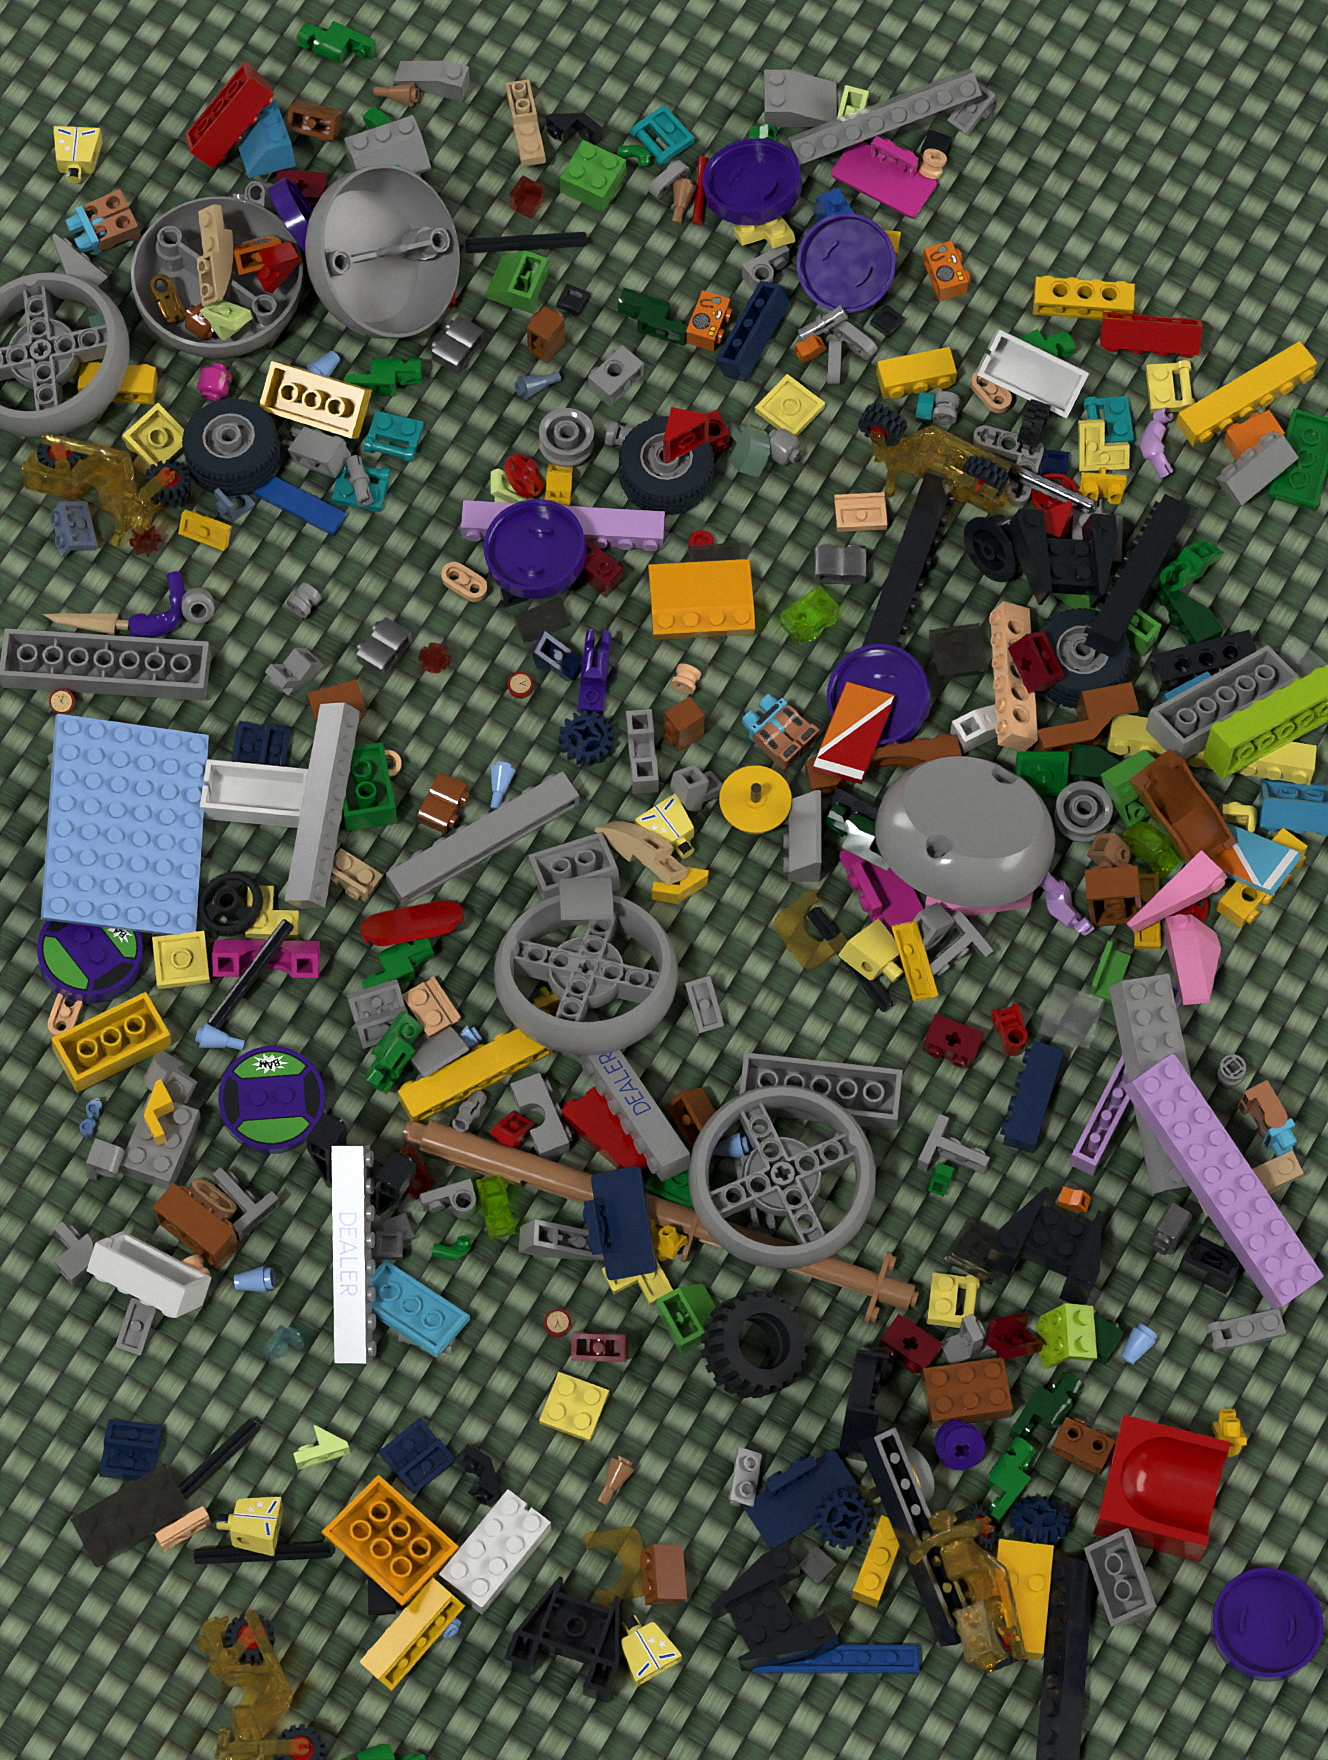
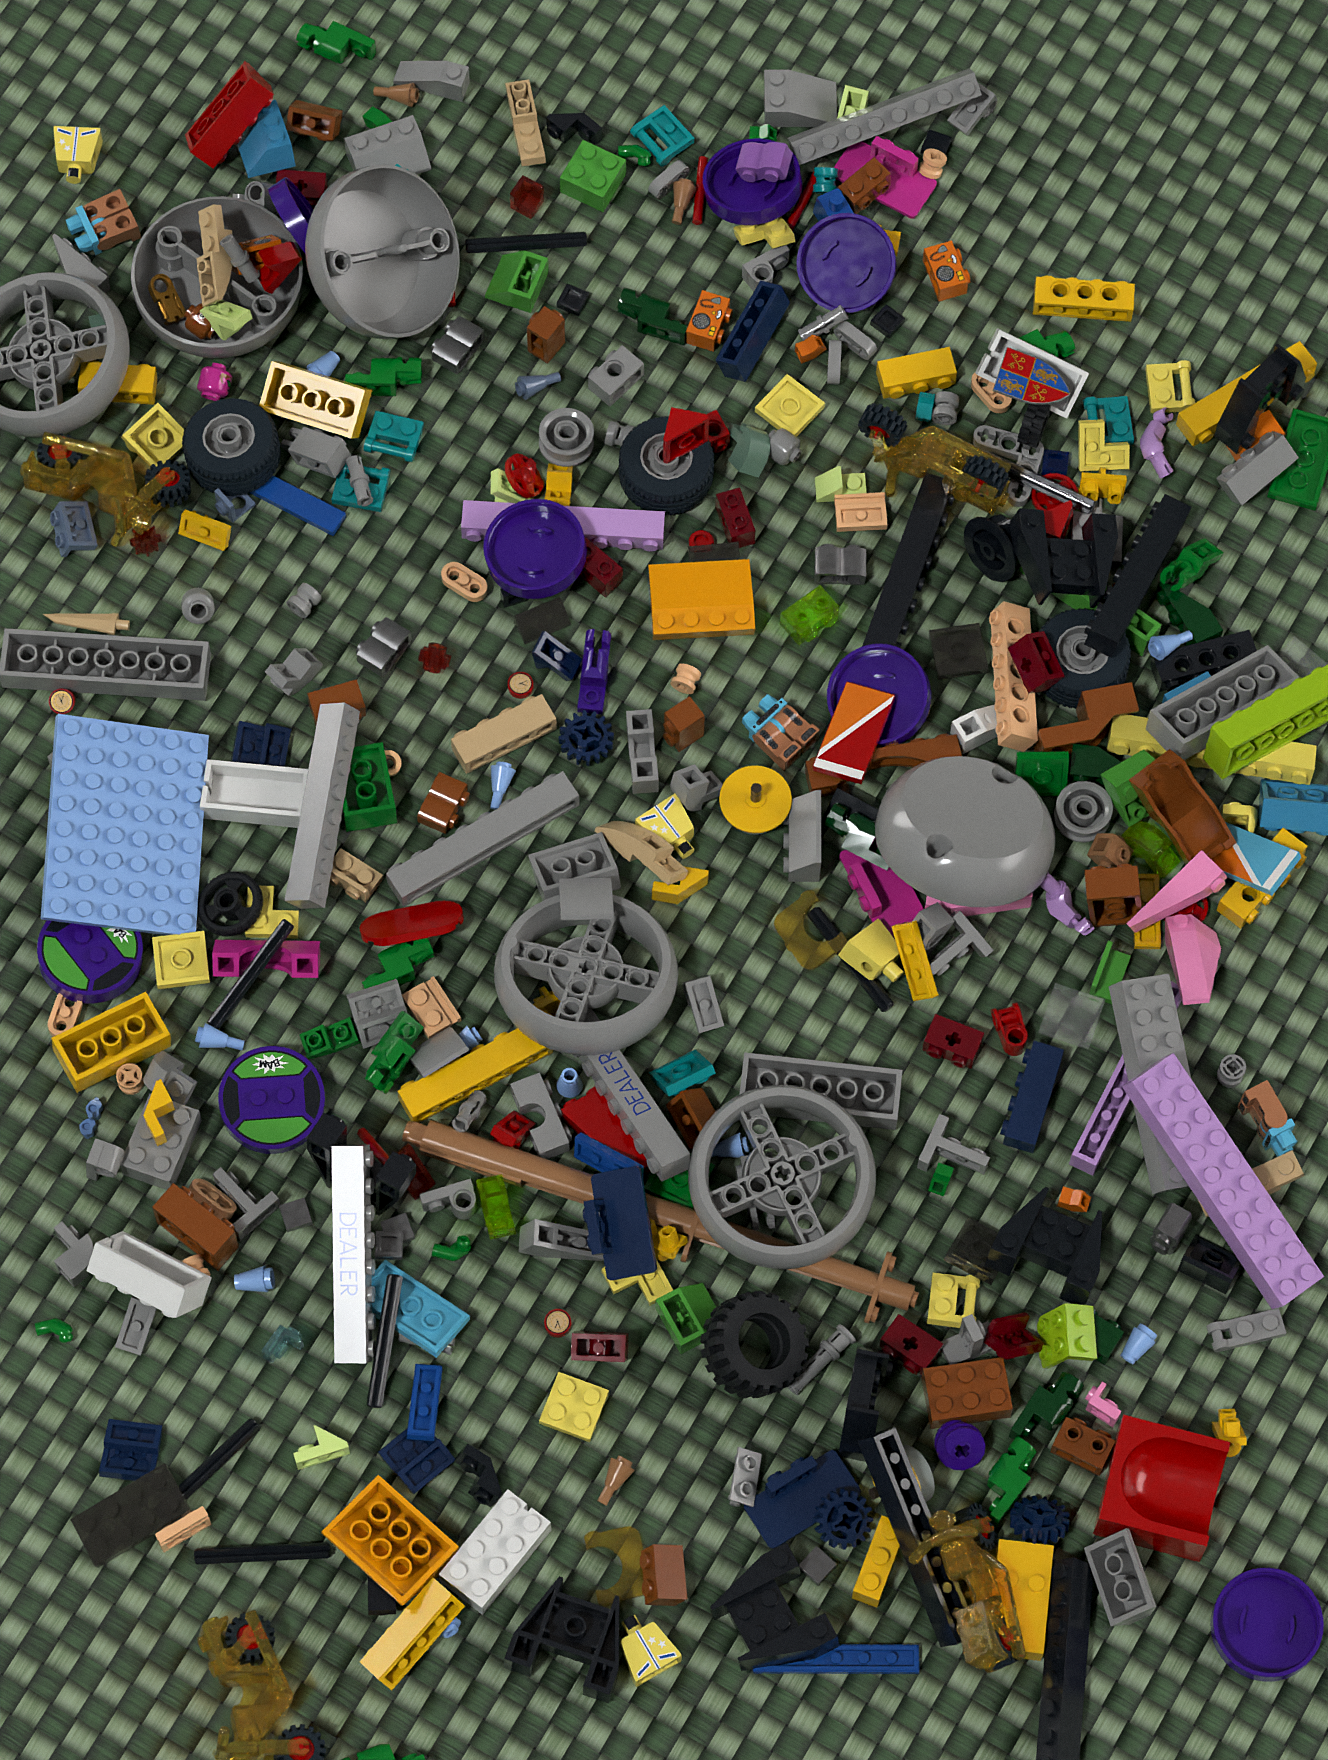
dark purple piece [128,571,187,638] -> none
light yellow torso [217,1497,283,1556] -> none
red brick [1099,312,1203,358] -> none
none -> green arm [35,1318,73,1343]
none -> light nougat wheel [116,1063,144,1095]
none -> light grey pin [220,234,260,283]
none -> flat silver tile [279,1198,313,1232]
none -> green slope [299,1017,361,1059]
none -> red bar [357,1128,389,1166]
none -> black axle [366,1274,403,1408]
none -> blue tile [407,1364,442,1441]
none -> tan brick [451,694,557,774]
none -> light blue cone [556,1068,583,1098]
none -> blue tile [574,1132,644,1177]
none -> teal plate [649,1049,716,1097]
none -> dark red brick [715,487,756,551]
none -> medium lavender brick [735,142,793,182]
none -> red bar [786,171,816,231]
none -> light grey pin [787,1324,856,1395]
none -> teal wheel [813,167,838,194]
none -> yellowish green slope [815,466,867,502]
none -> dark orange brick [838,157,891,214]
none -> shield [993,347,1070,405]
none -> bright pink bracket [1085,1381,1122,1427]
none -> light blue cone [1148,630,1193,660]
none -> black wedge [1214,343,1306,454]

